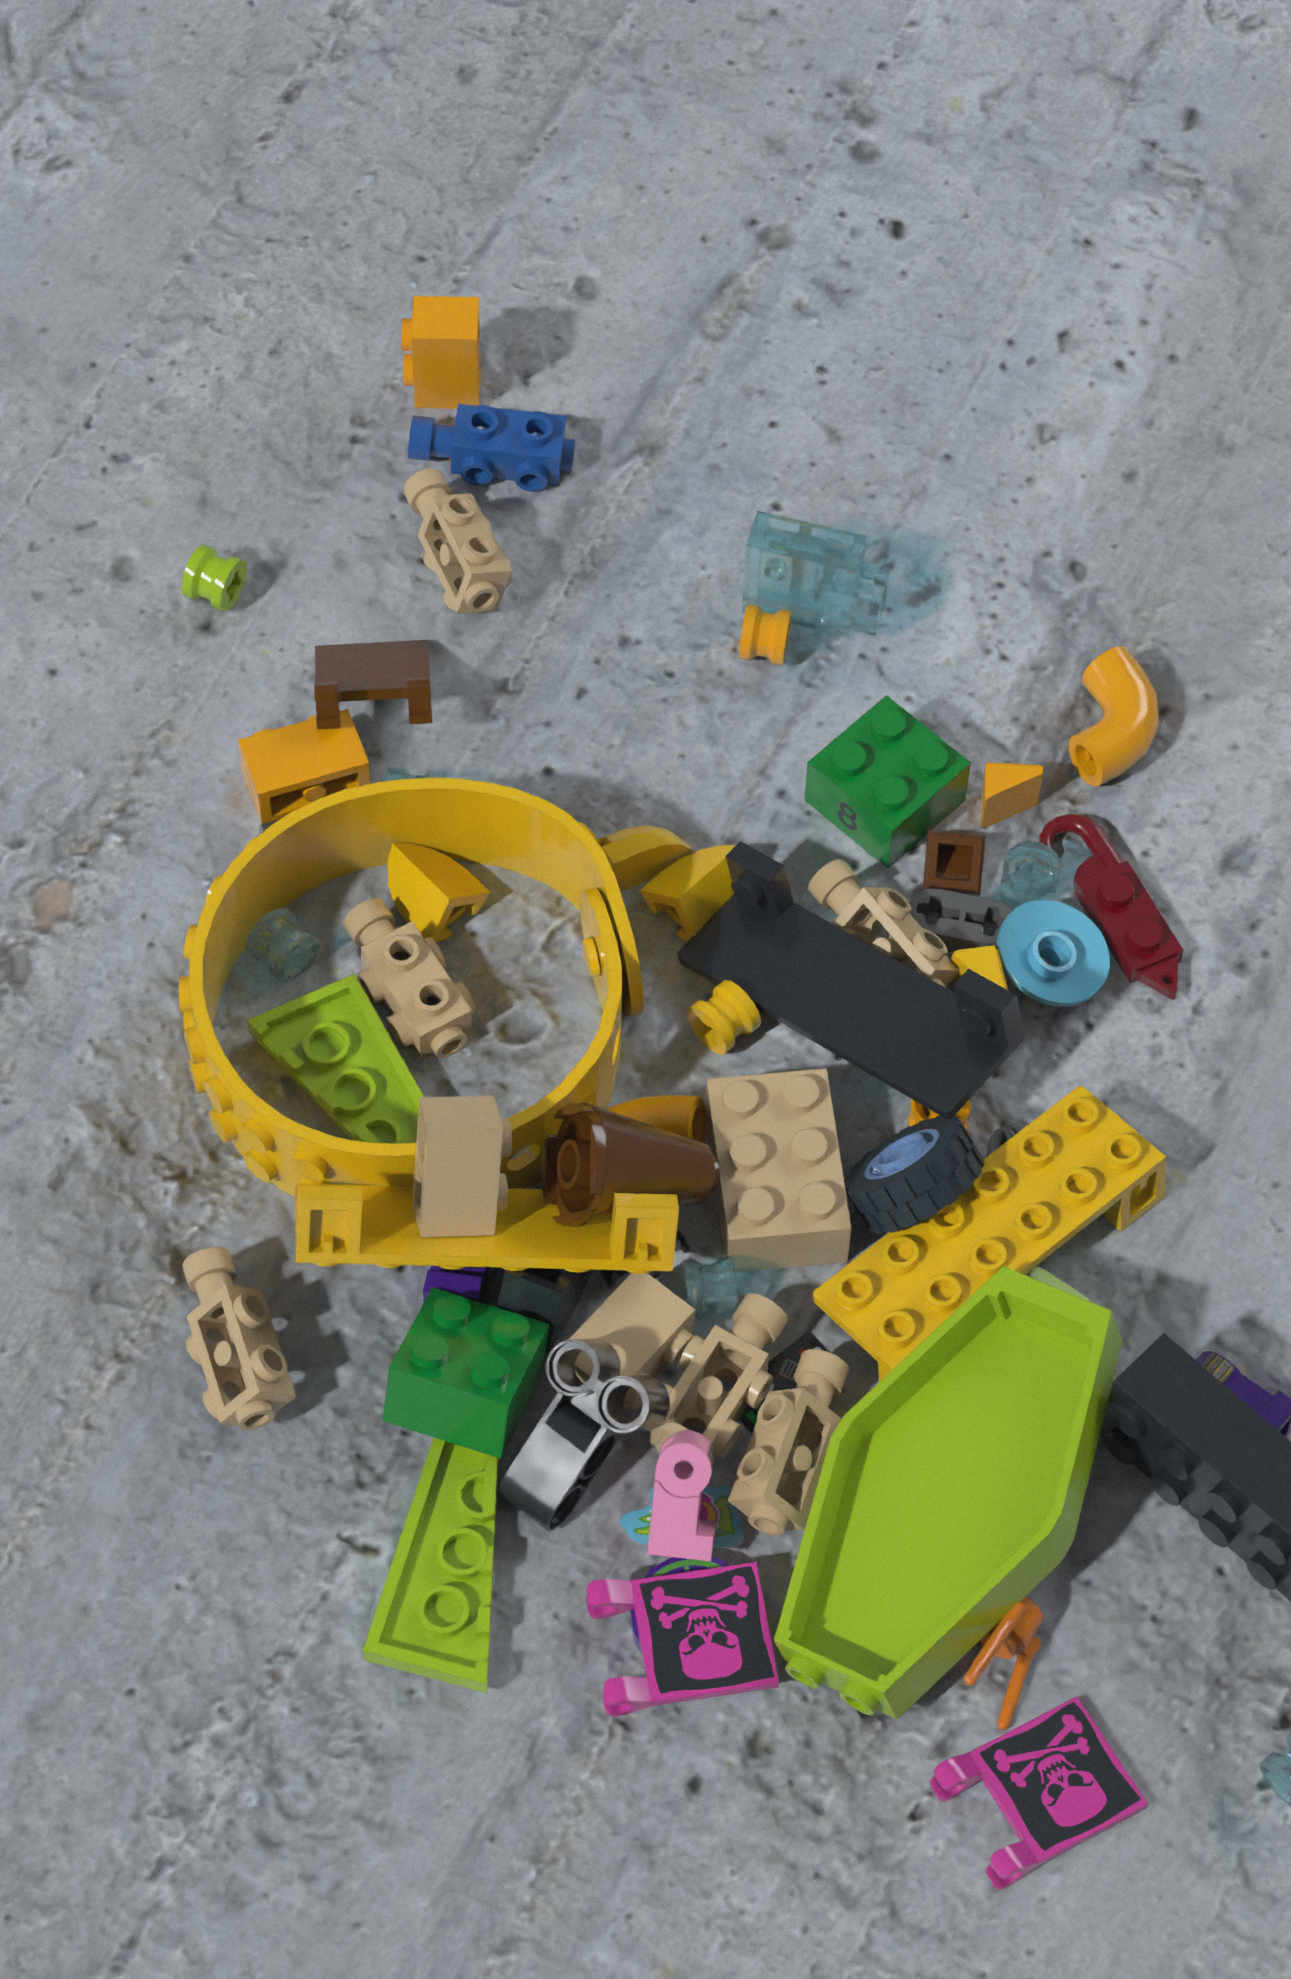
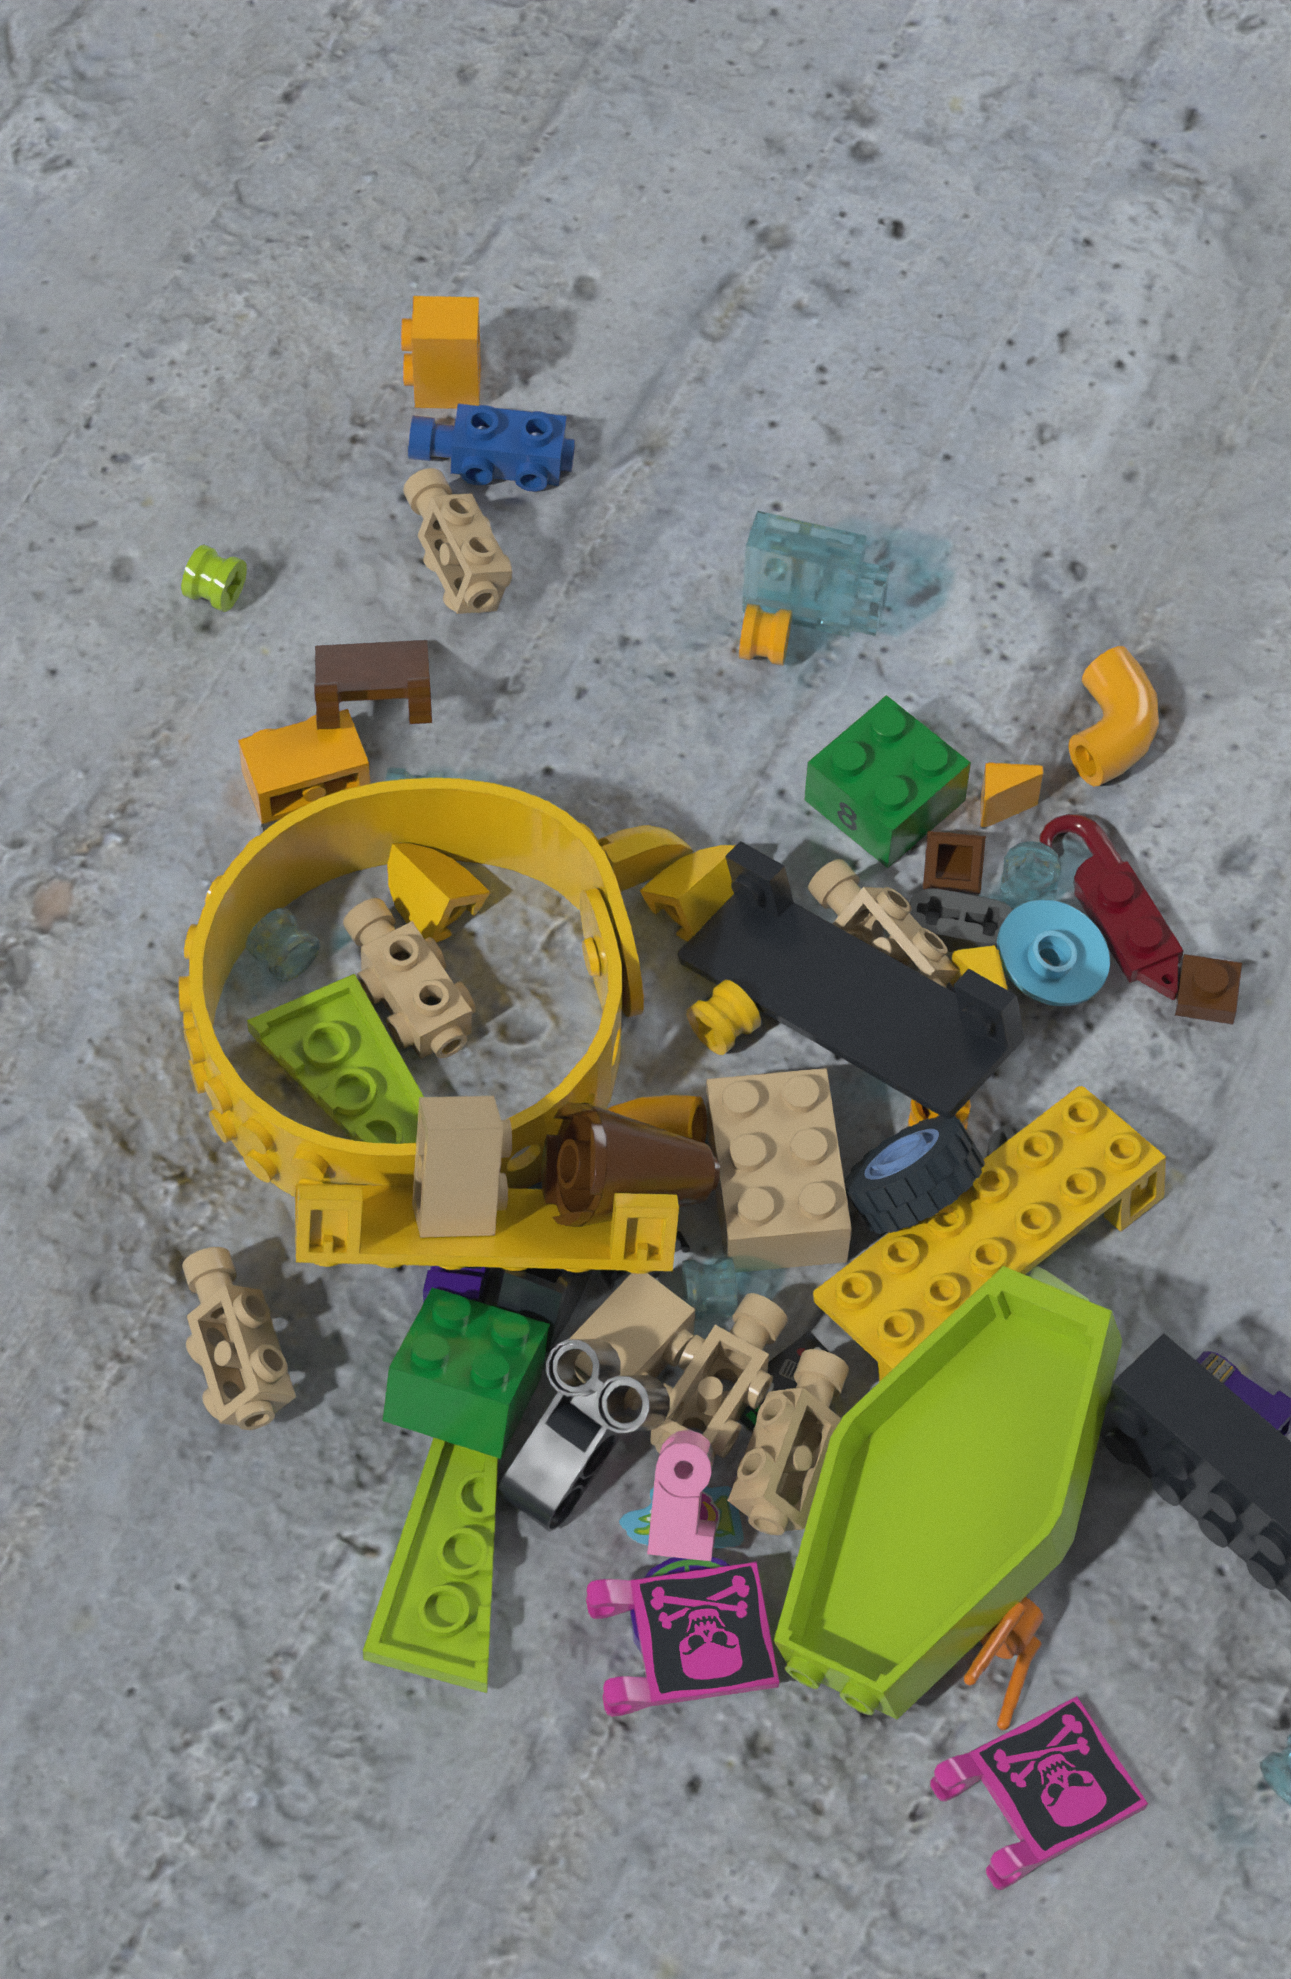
none -> reddish brown plate [1175,954,1242,1025]

